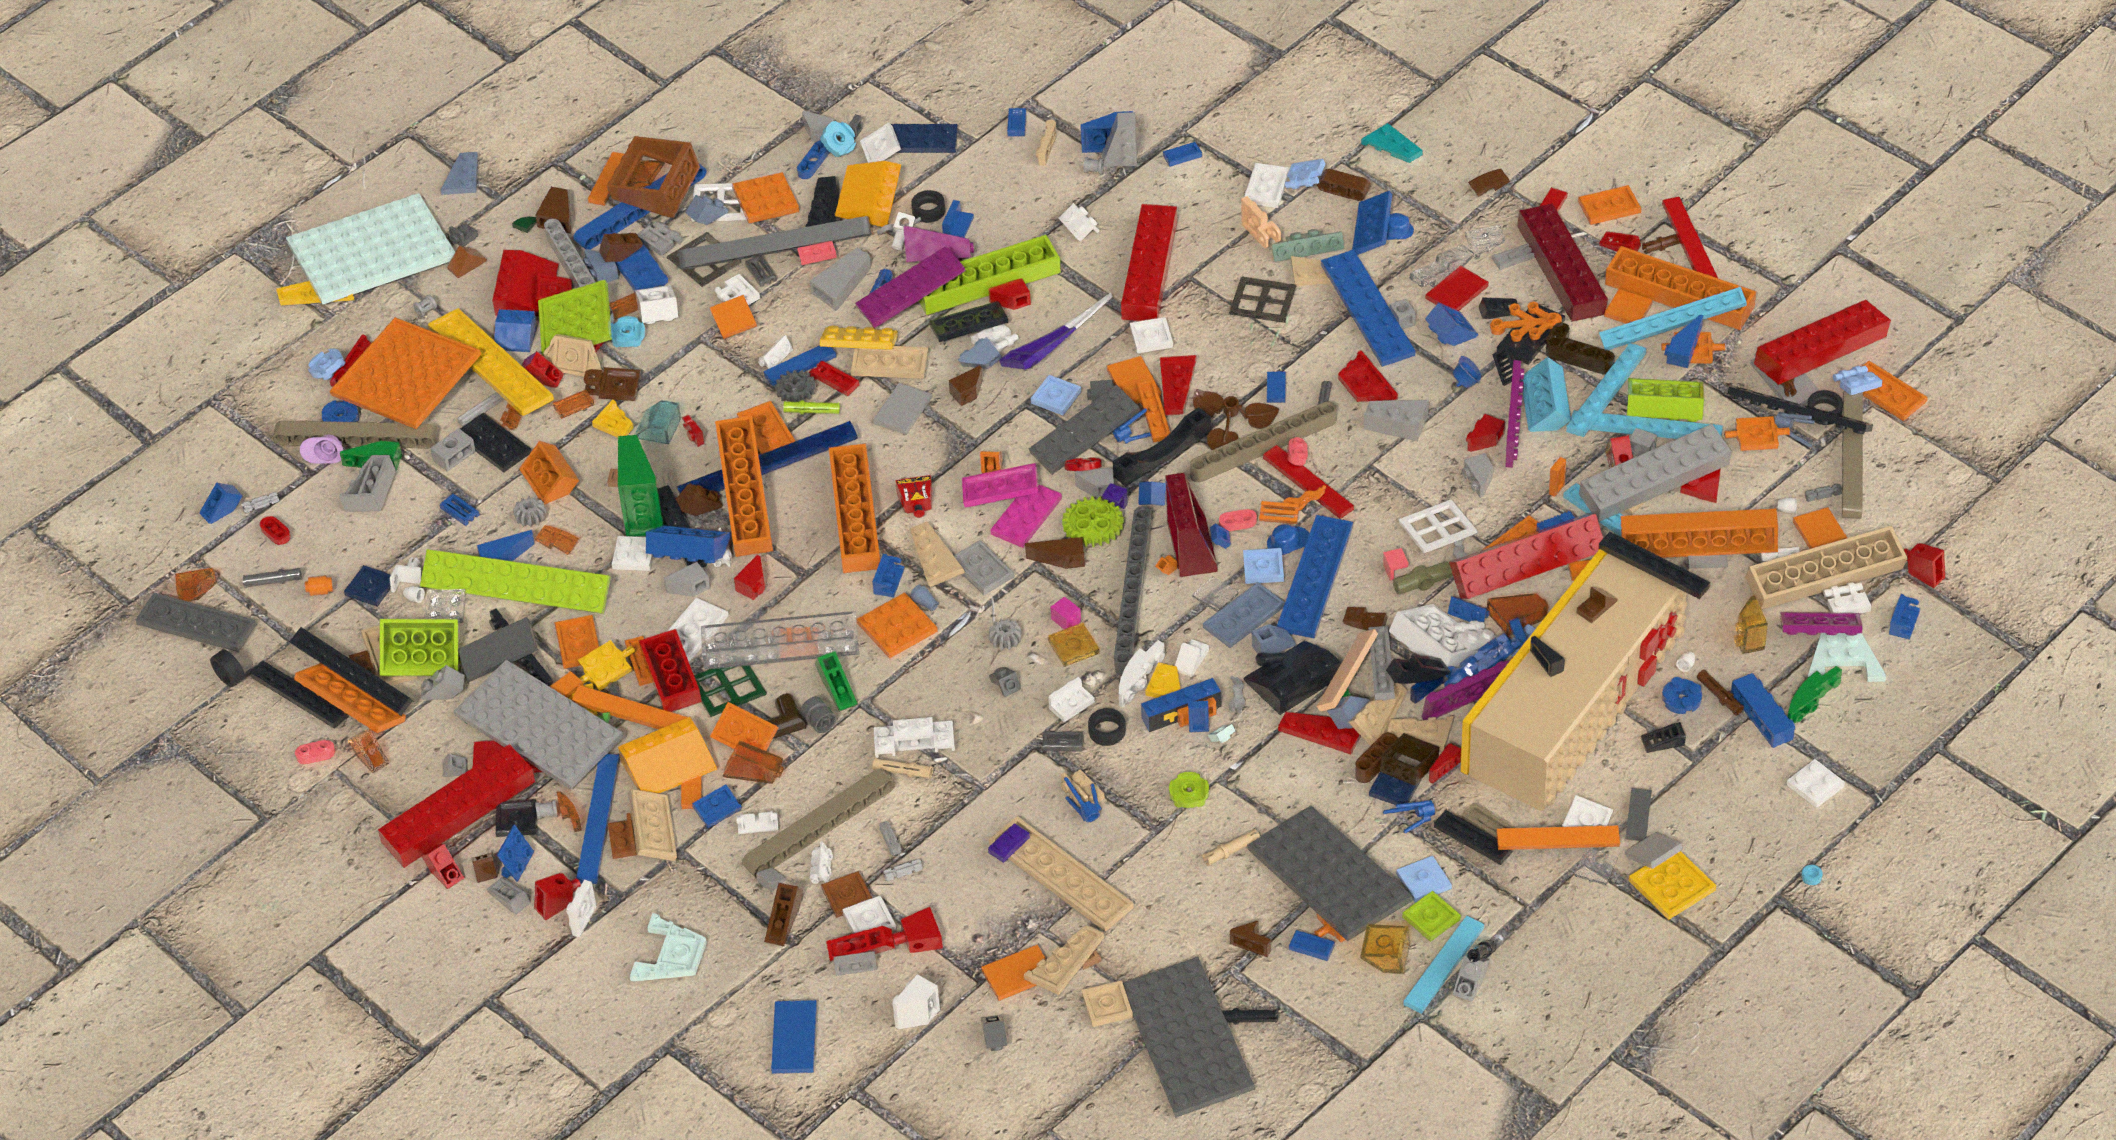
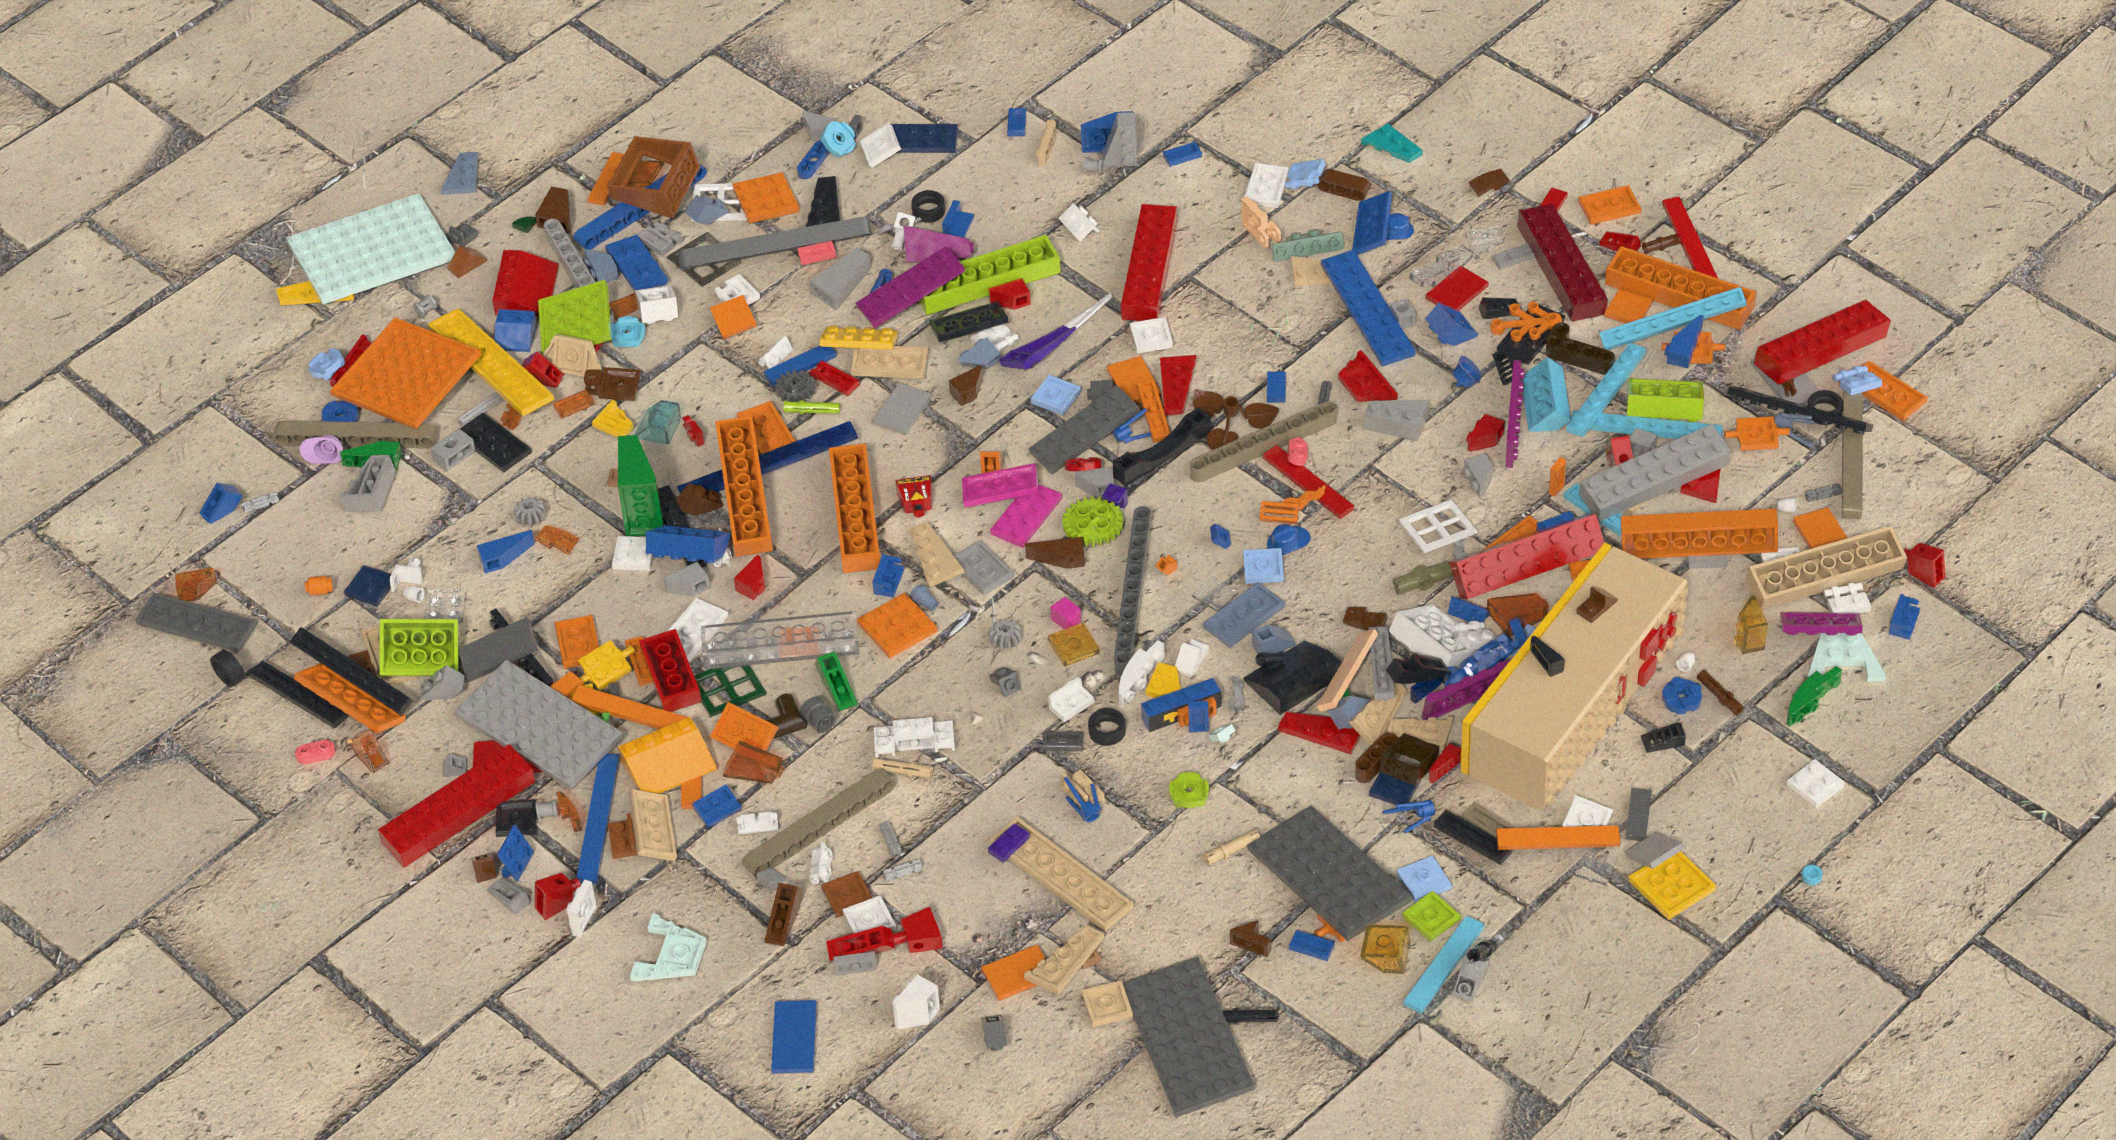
dark grey pin [243,568,302,588] -> none
red plate [260,516,291,545] -> none
lime plate [420,549,611,614] -> none
slope [421,844,464,889] -> none
blue tile [440,494,480,526] -> none
orange slope [519,441,579,504] -> none
red tile [535,272,572,302] -> none
reddish brown slope [599,233,643,262] -> none
flat silver tile [745,255,777,287] -> none
light orange slope [835,161,901,227] -> none
blue panel [1138,481,1166,506] -> none
dark red windscreen [1165,473,1218,577] -> none
coral plate [1219,509,1257,531] -> none
clear smoke window [1229,276,1297,323] -> none
blue plate [1277,515,1353,639] -> none
coral panel [1383,548,1408,581] -> none
black plate [1599,531,1711,600] -> none
blue brick [1731,673,1795,748] -> none

